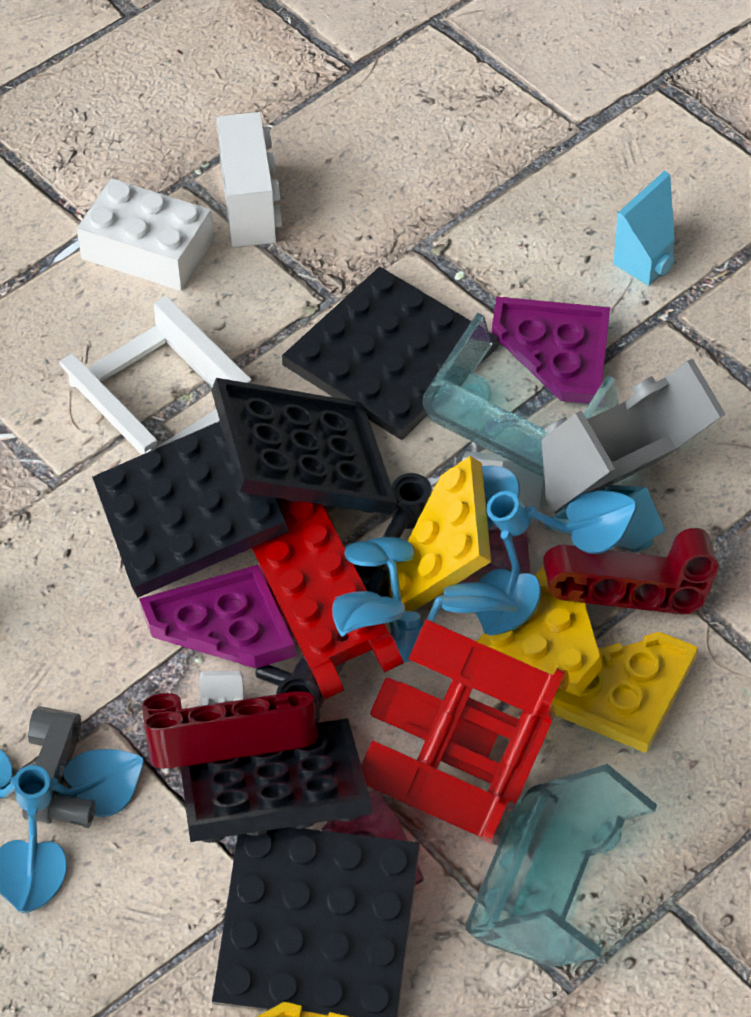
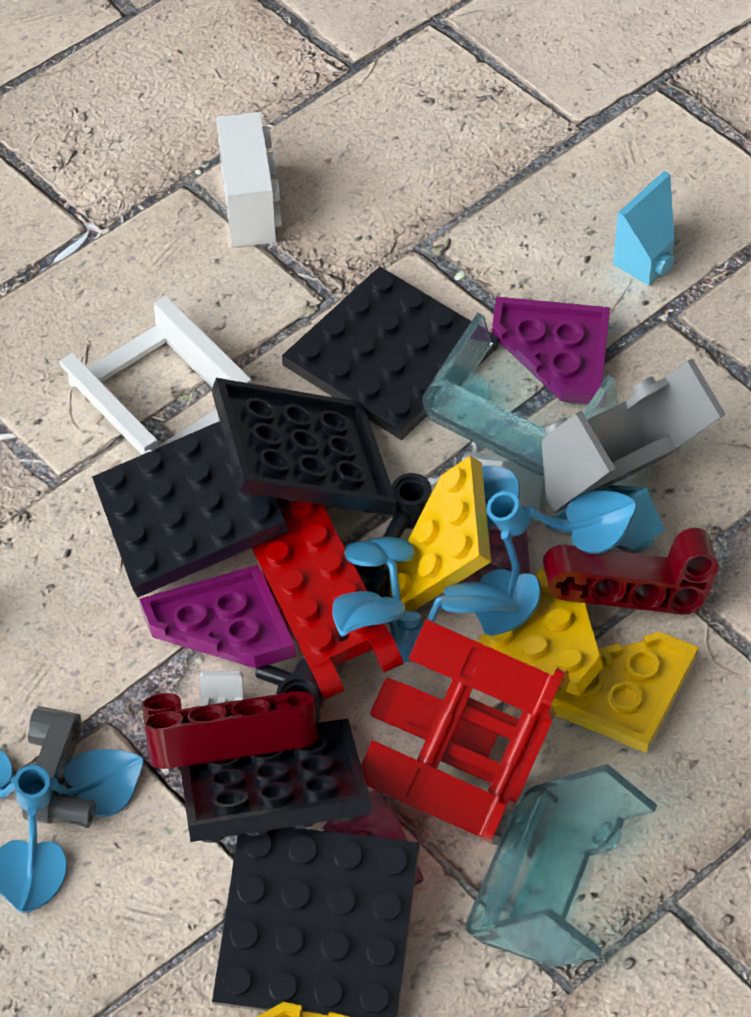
white brick [77,178,214,291] -> none

